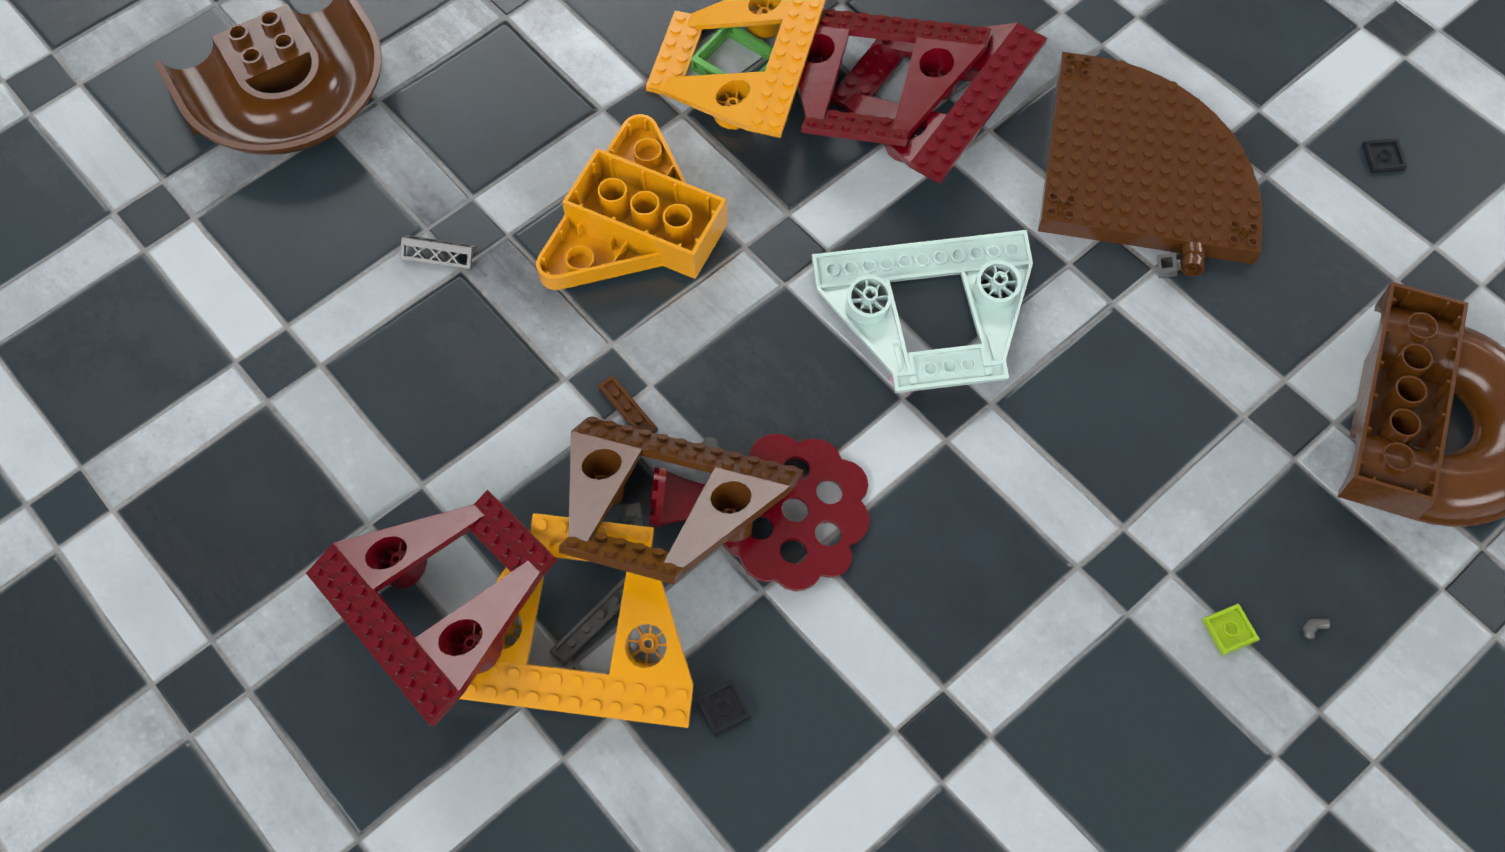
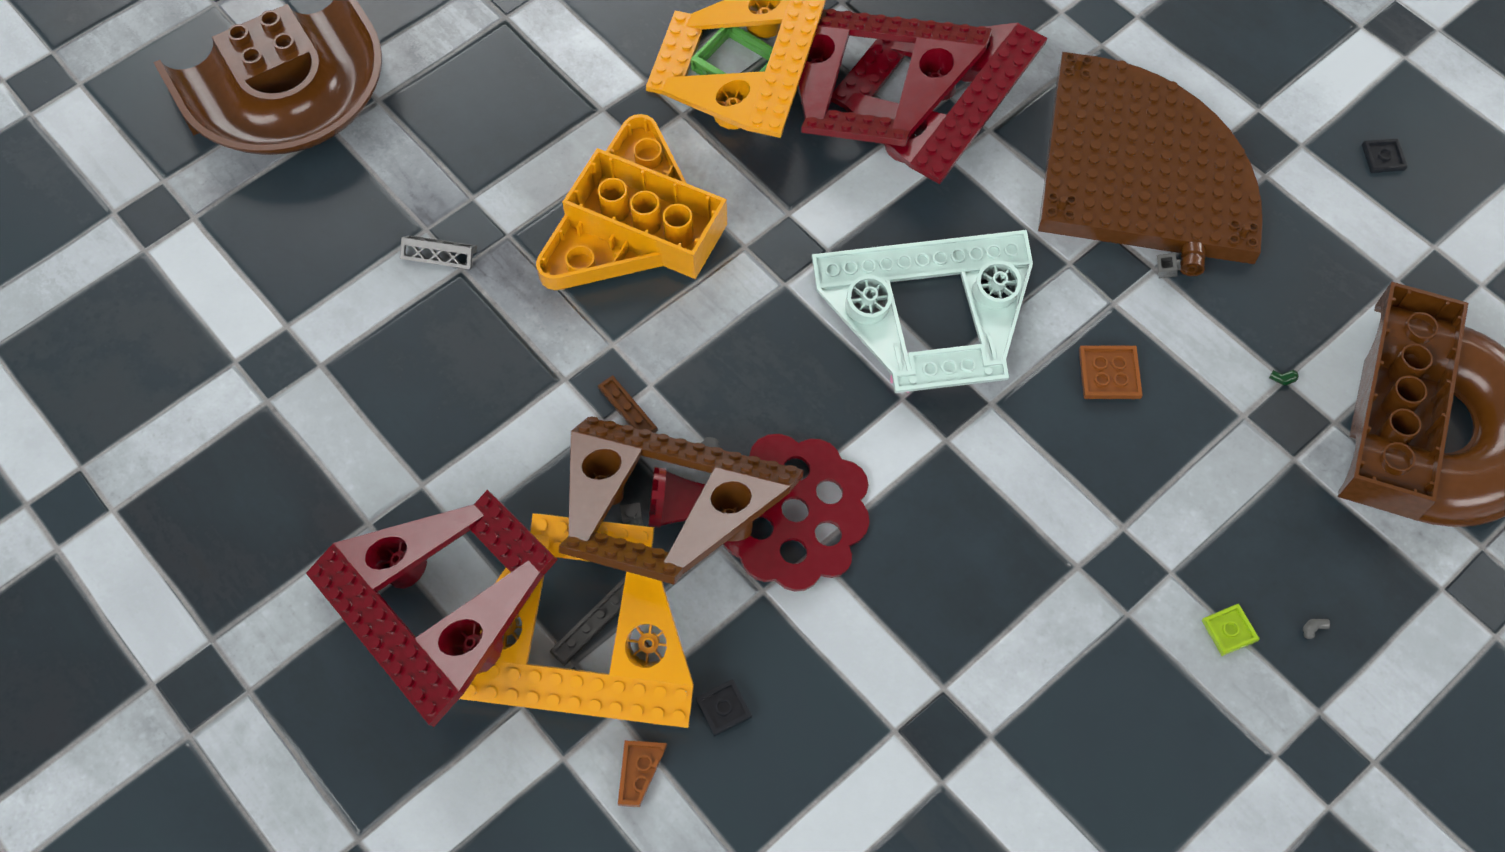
none -> dark orange wing [618,740,667,807]
none -> dark orange plate [1079,346,1143,399]
none -> dark green arm [1269,370,1299,386]

